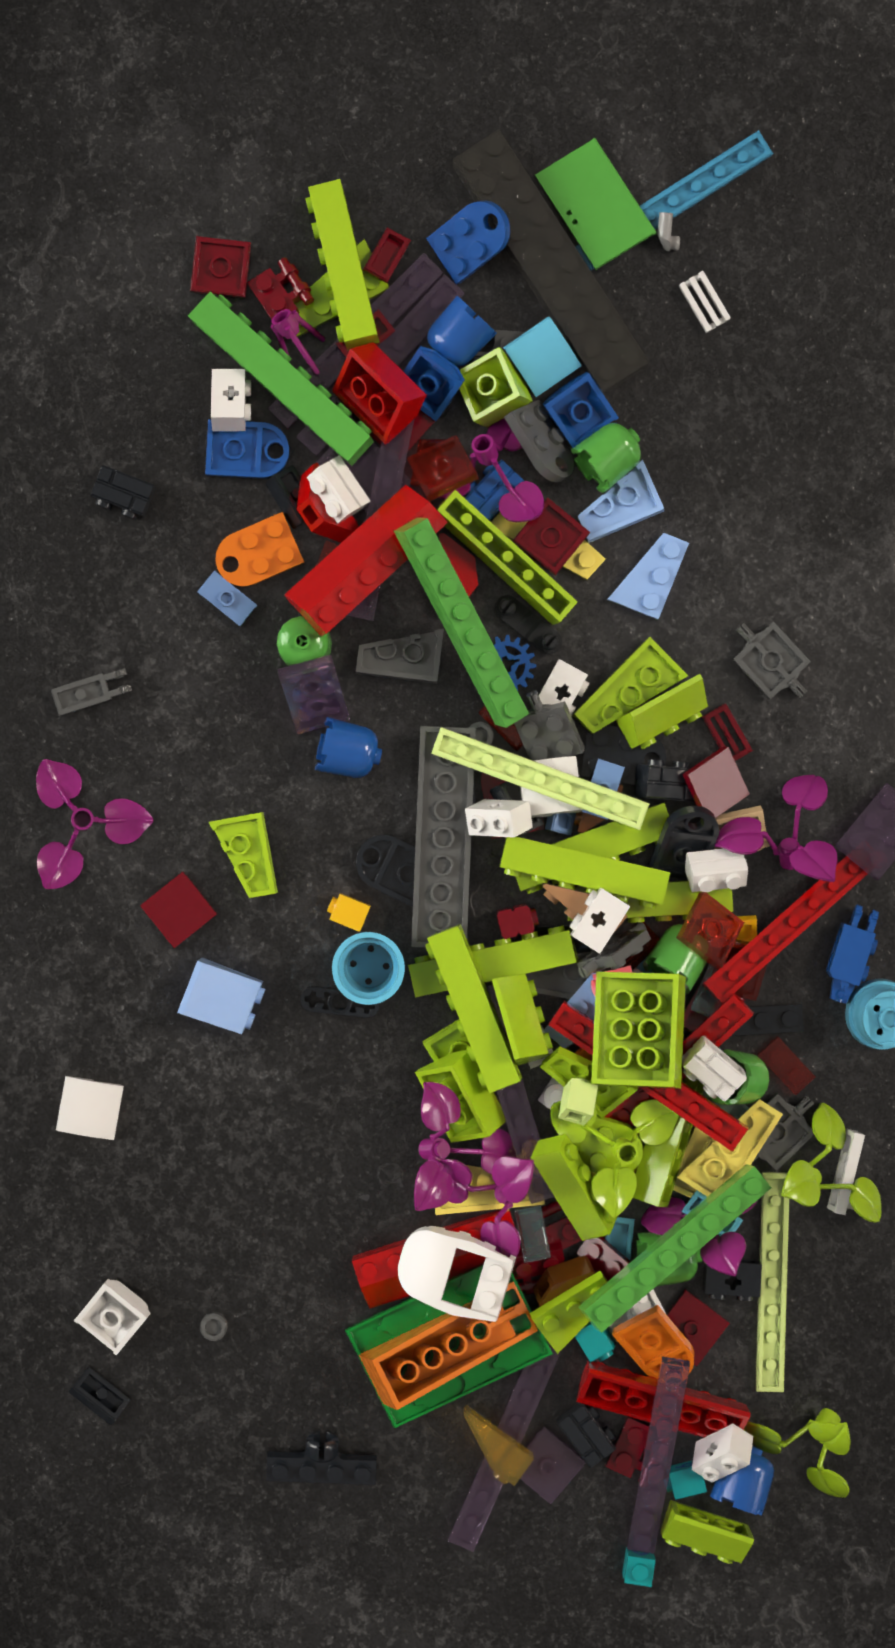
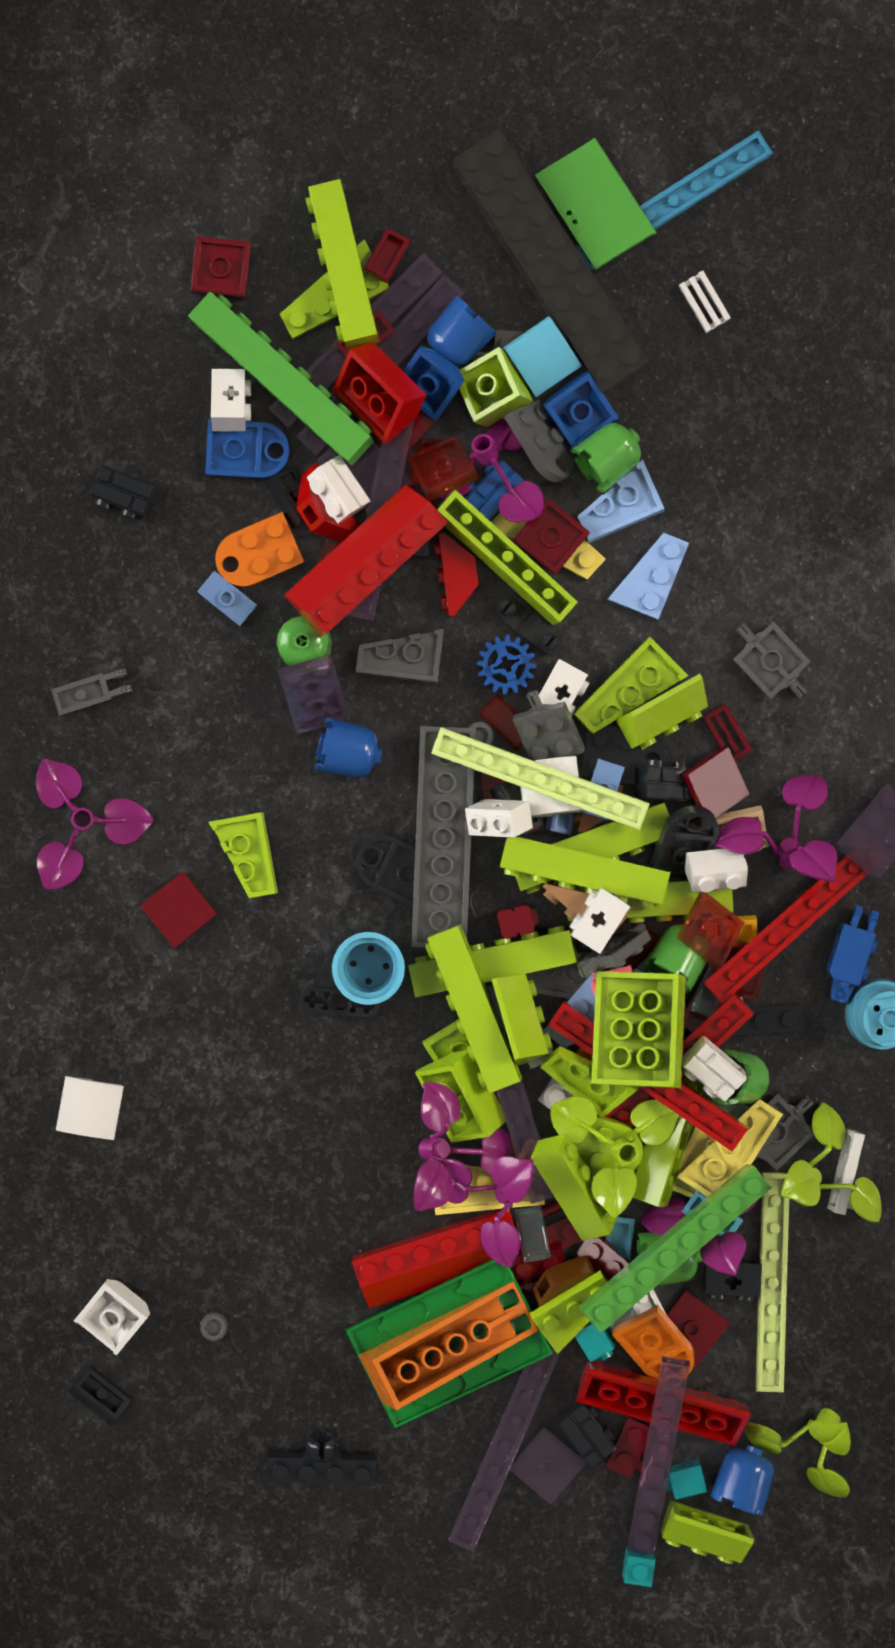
light blue slope [177,958,266,1034] -> none
dark red plate [247,258,314,320] -> none
magenta plant [270,309,326,375] -> none
yellow brick [327,893,371,932] -> none
bright green brick [394,518,529,728] -> none
white slope [398,1226,516,1322] -> none
blue plate [426,201,510,284] -> none
clear yellow slope [463,1405,534,1486] -> none
yellowish green brick [558,1078,598,1126] -> none
light grey arm [657,212,680,251] -> none
white brick [692,1424,753,1482] -> none
clear red plate [757,1036,815,1096] -> none

